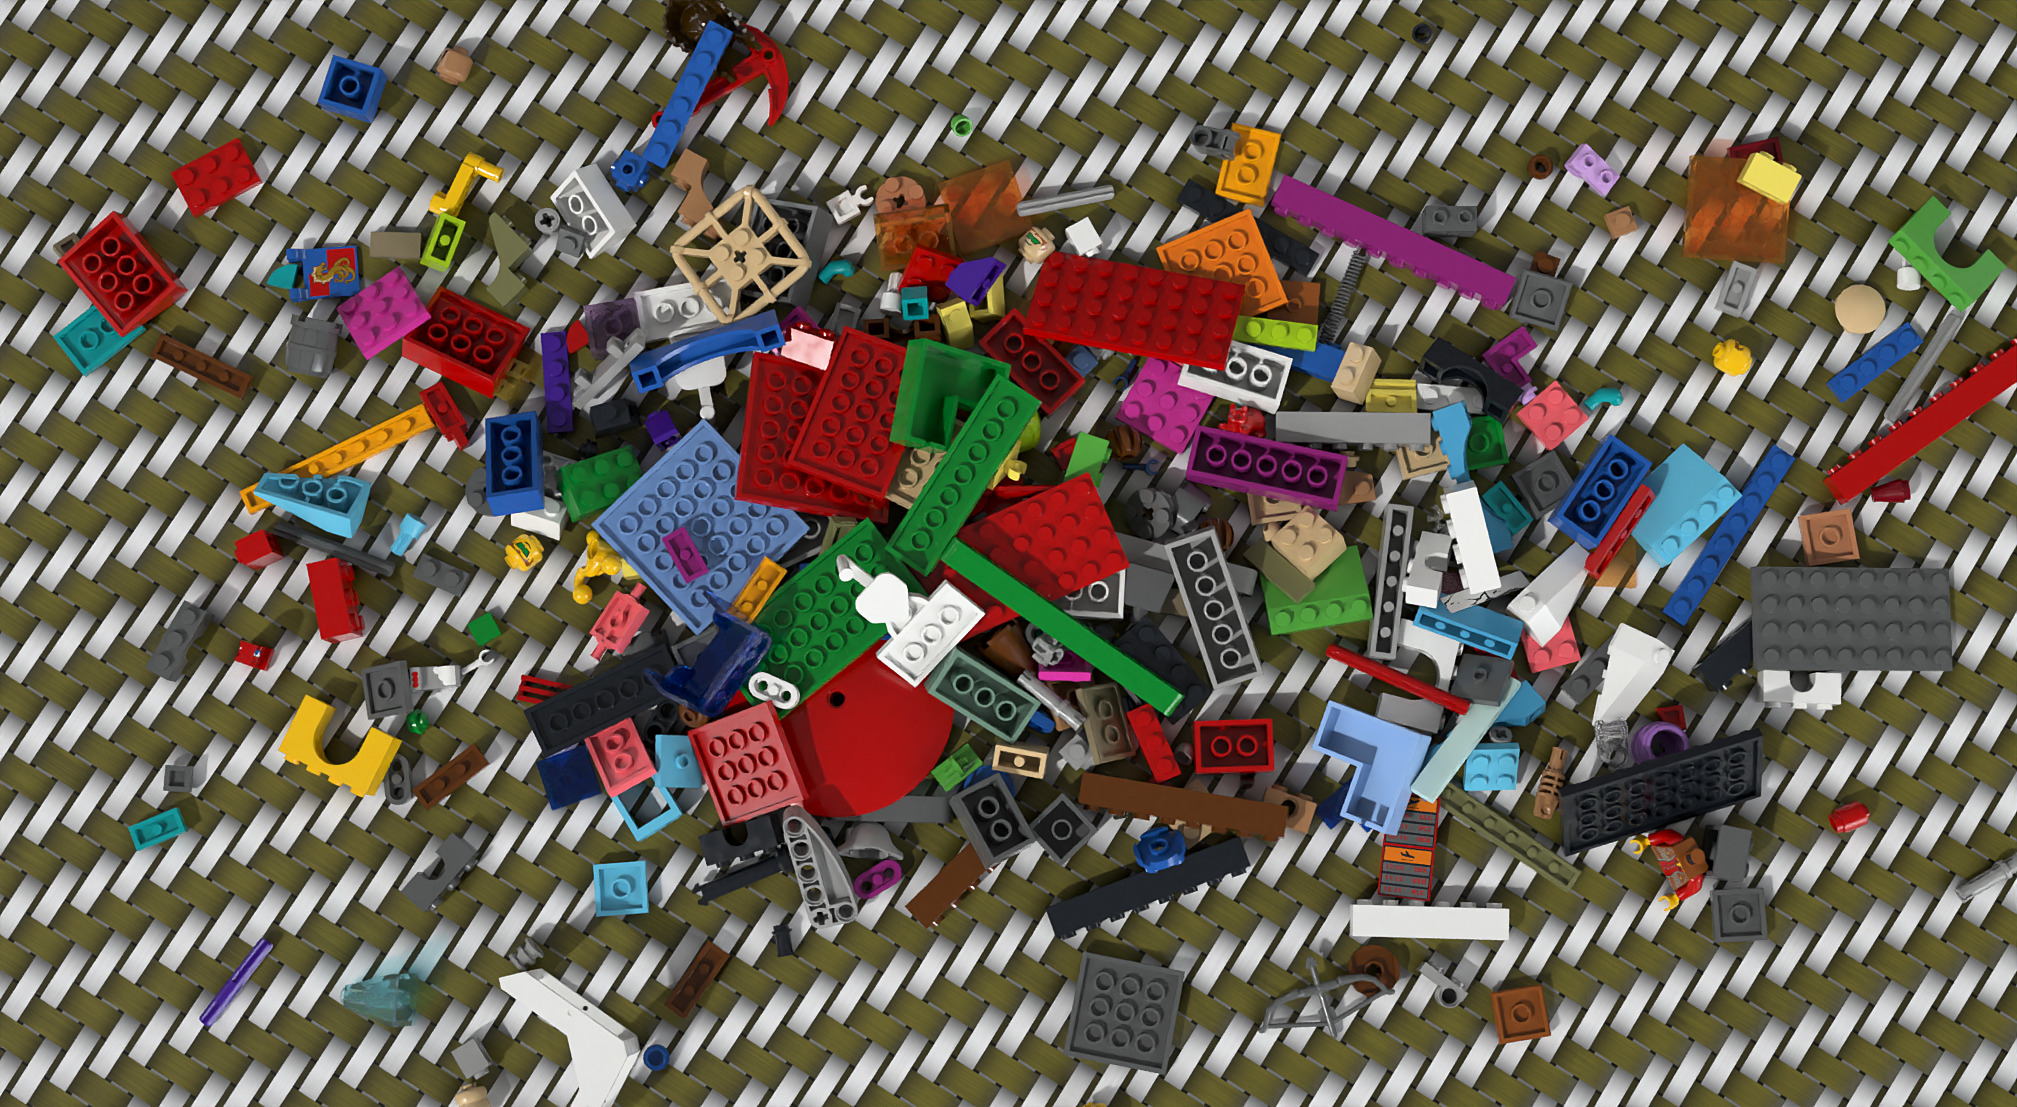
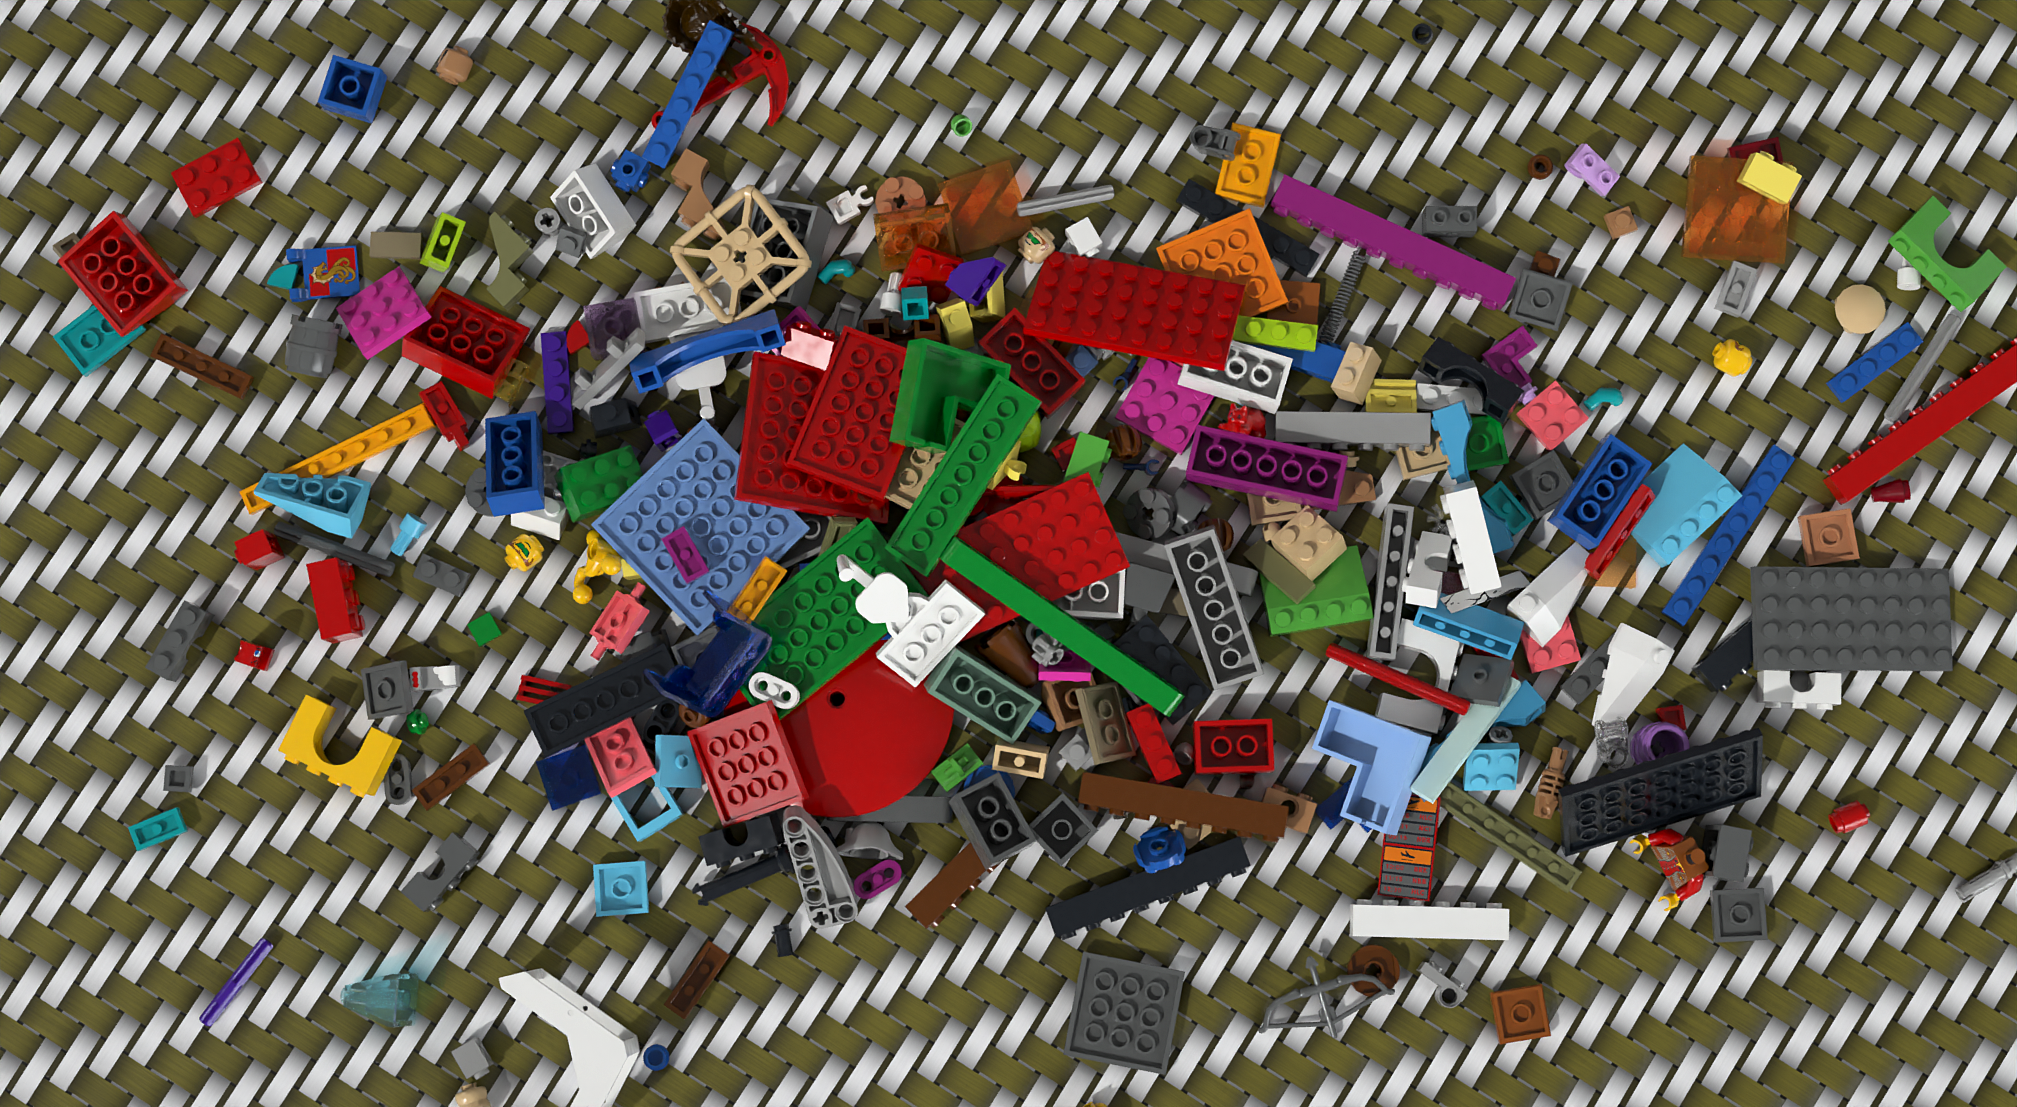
yellow beam [428,152,505,217] -> none
white hand [460,650,494,675] -> none
light grey bush [509,937,544,972] -> none
light grey pin [1016,669,1087,731] -> none

